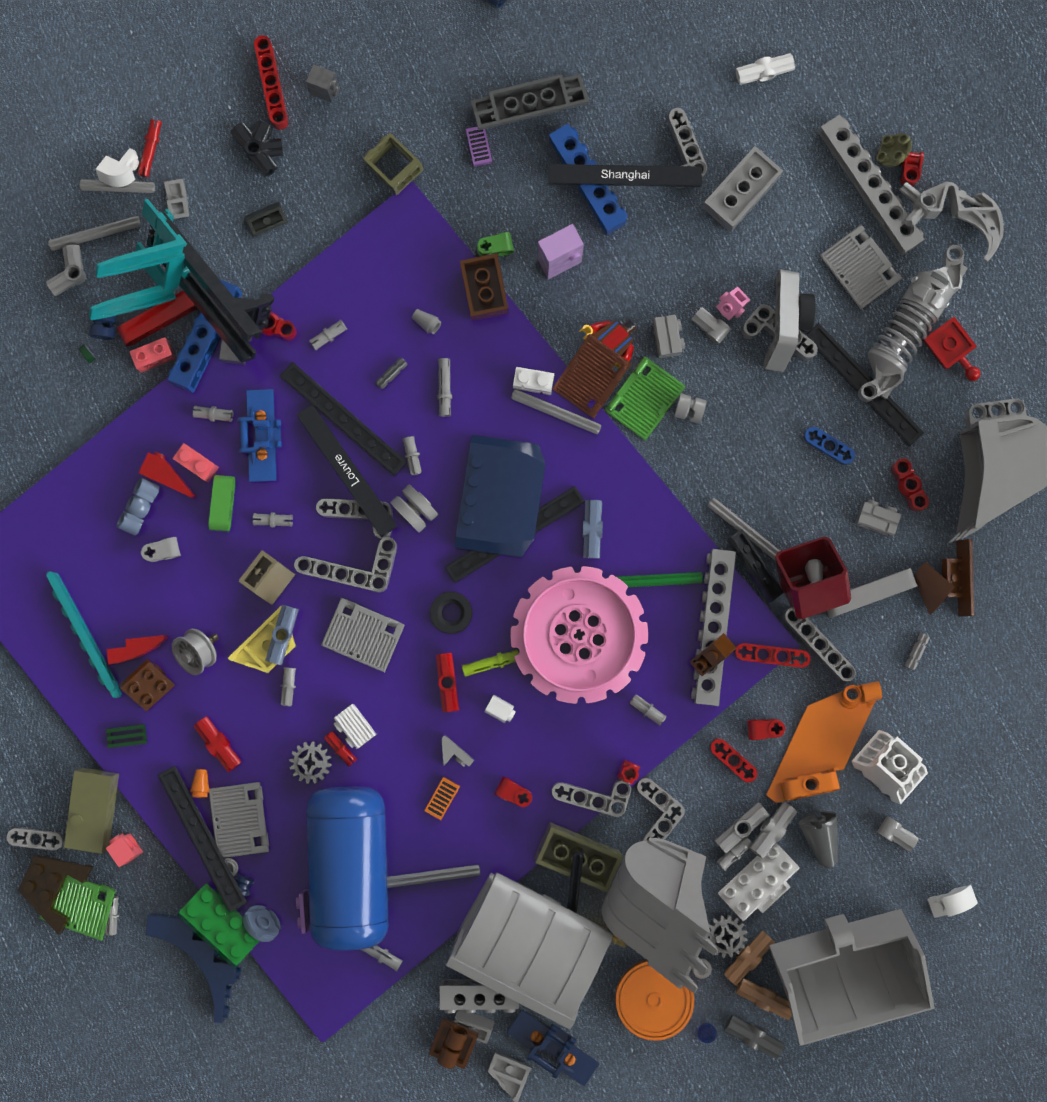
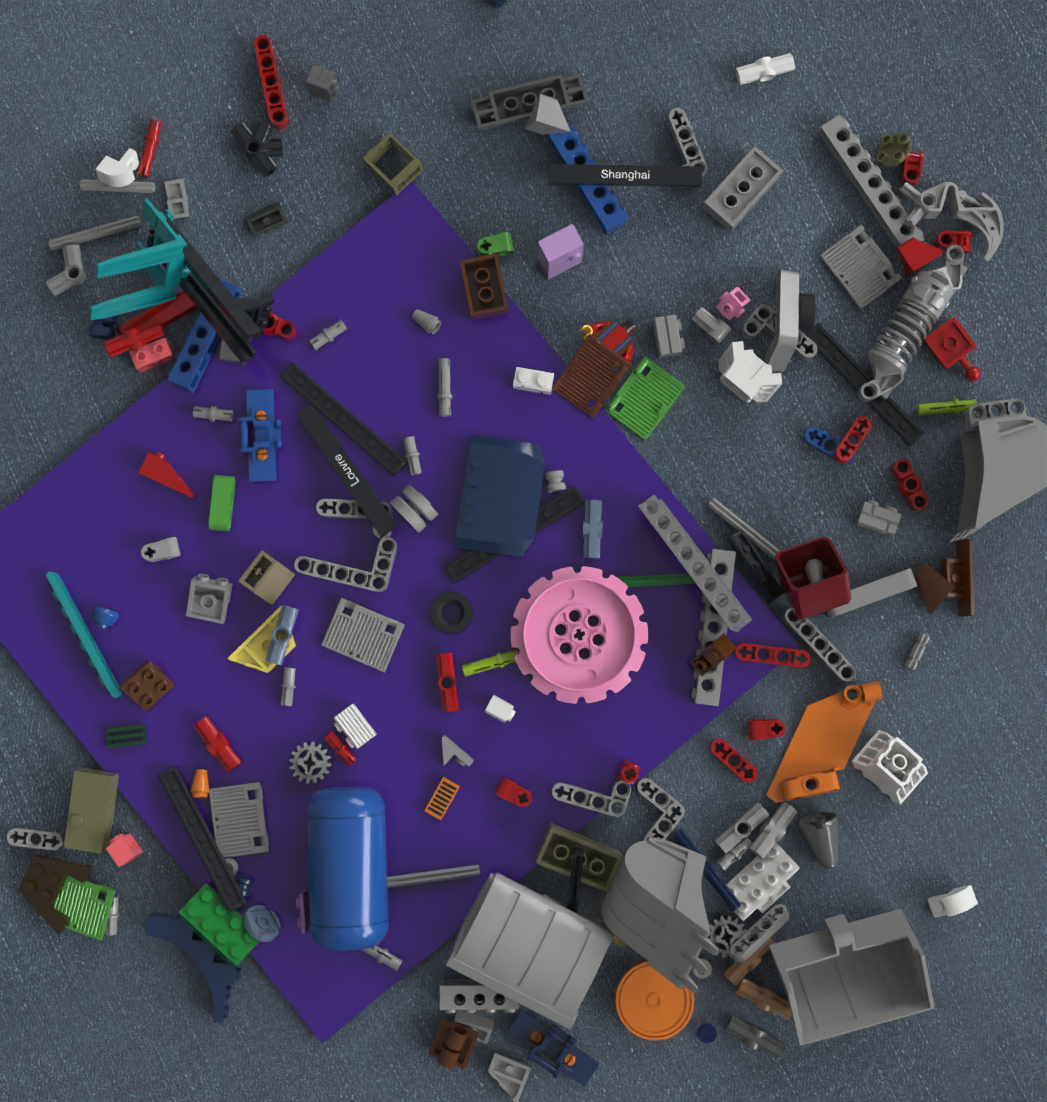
dark green tile [79,344,96,363] -> none
red slope [107,635,168,665] -> none
sand blue piece [117,478,159,536] -> none
light grey wheel [172,628,219,675] -> none
coral brick [173,443,219,483] -> none
light grey pin [253,512,293,528] -> none
dark grey axle [375,357,407,389] -> none
tile [466,127,492,167] -> none
light grey axle [511,389,601,434] -> none
light grey axle [630,695,667,726] -> none
light grey wheel [674,393,707,424] -> none
light grey piece [877,816,919,852] -> none
none -> blue cone [93,606,119,629]
none -> red piece [104,320,165,357]
none -> light grey plate [186,574,233,624]
none -> light grey slope [525,94,571,135]
none -> light grey wheel [544,470,566,493]
none -> light grey tile [638,495,752,632]
none -> dark blue axle [673,829,741,911]
none -> white slope [718,341,782,403]
none -> light grey beam [730,904,790,962]
none -> red beam [833,416,872,464]
none -> red slope [897,237,945,277]
none -> lime pin [917,399,977,416]
none -> red piece [933,230,972,254]

